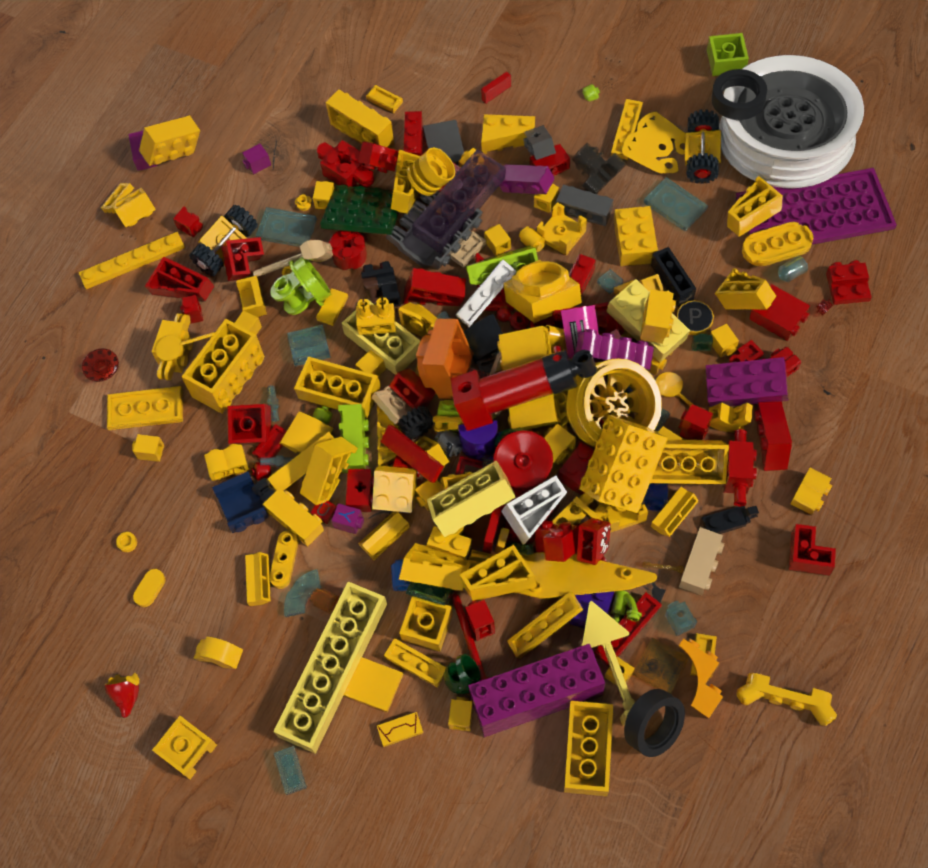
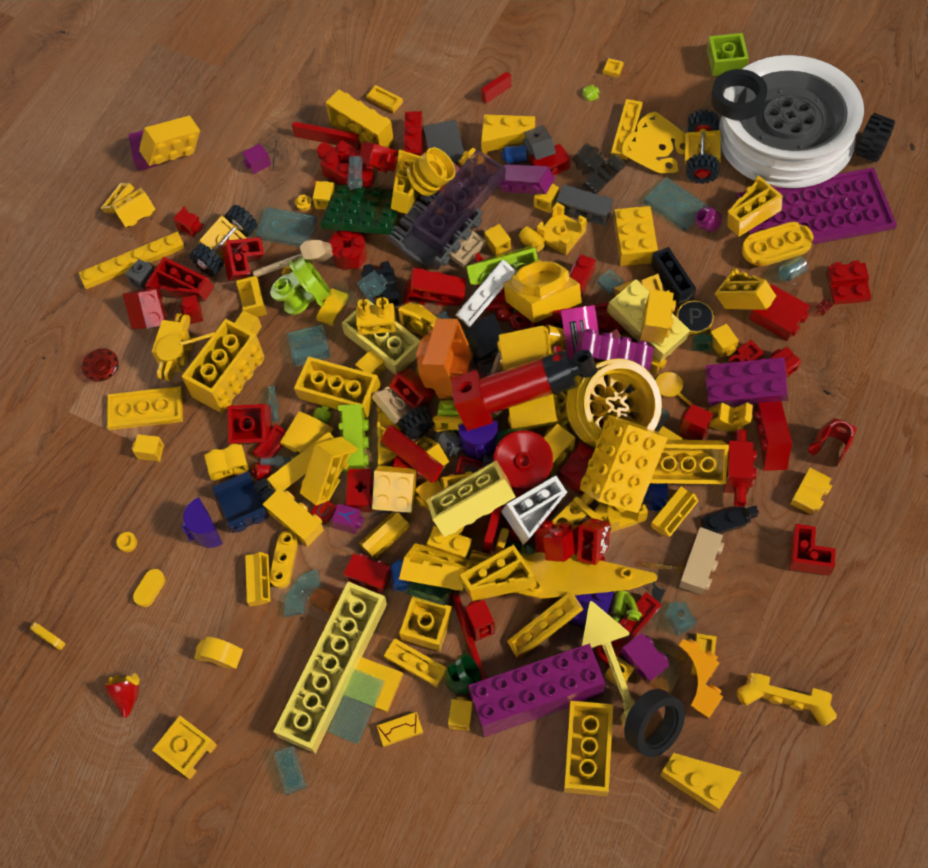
none -> yellow tile [30,622,66,650]
none -> red slope [123,286,168,329]
none -> dark grey brick [125,259,155,290]
none -> dark purple brick [181,497,223,548]
none -> red tile [292,121,360,149]
none -> clear light blue piece [328,669,385,744]
none -> red brick [343,553,391,594]
none -> clear light blue bar [347,156,363,189]
none -> clear light blue brick [357,270,388,302]
none -> blue brick [501,144,527,165]
none -> yellow tile [603,58,624,78]
none -> magenta brick [620,632,669,685]
none -> yellow wedge [660,753,742,813]
none -> magenta head [695,207,722,233]
none -> red piece [807,418,857,467]
none -> black tyre [856,113,895,162]

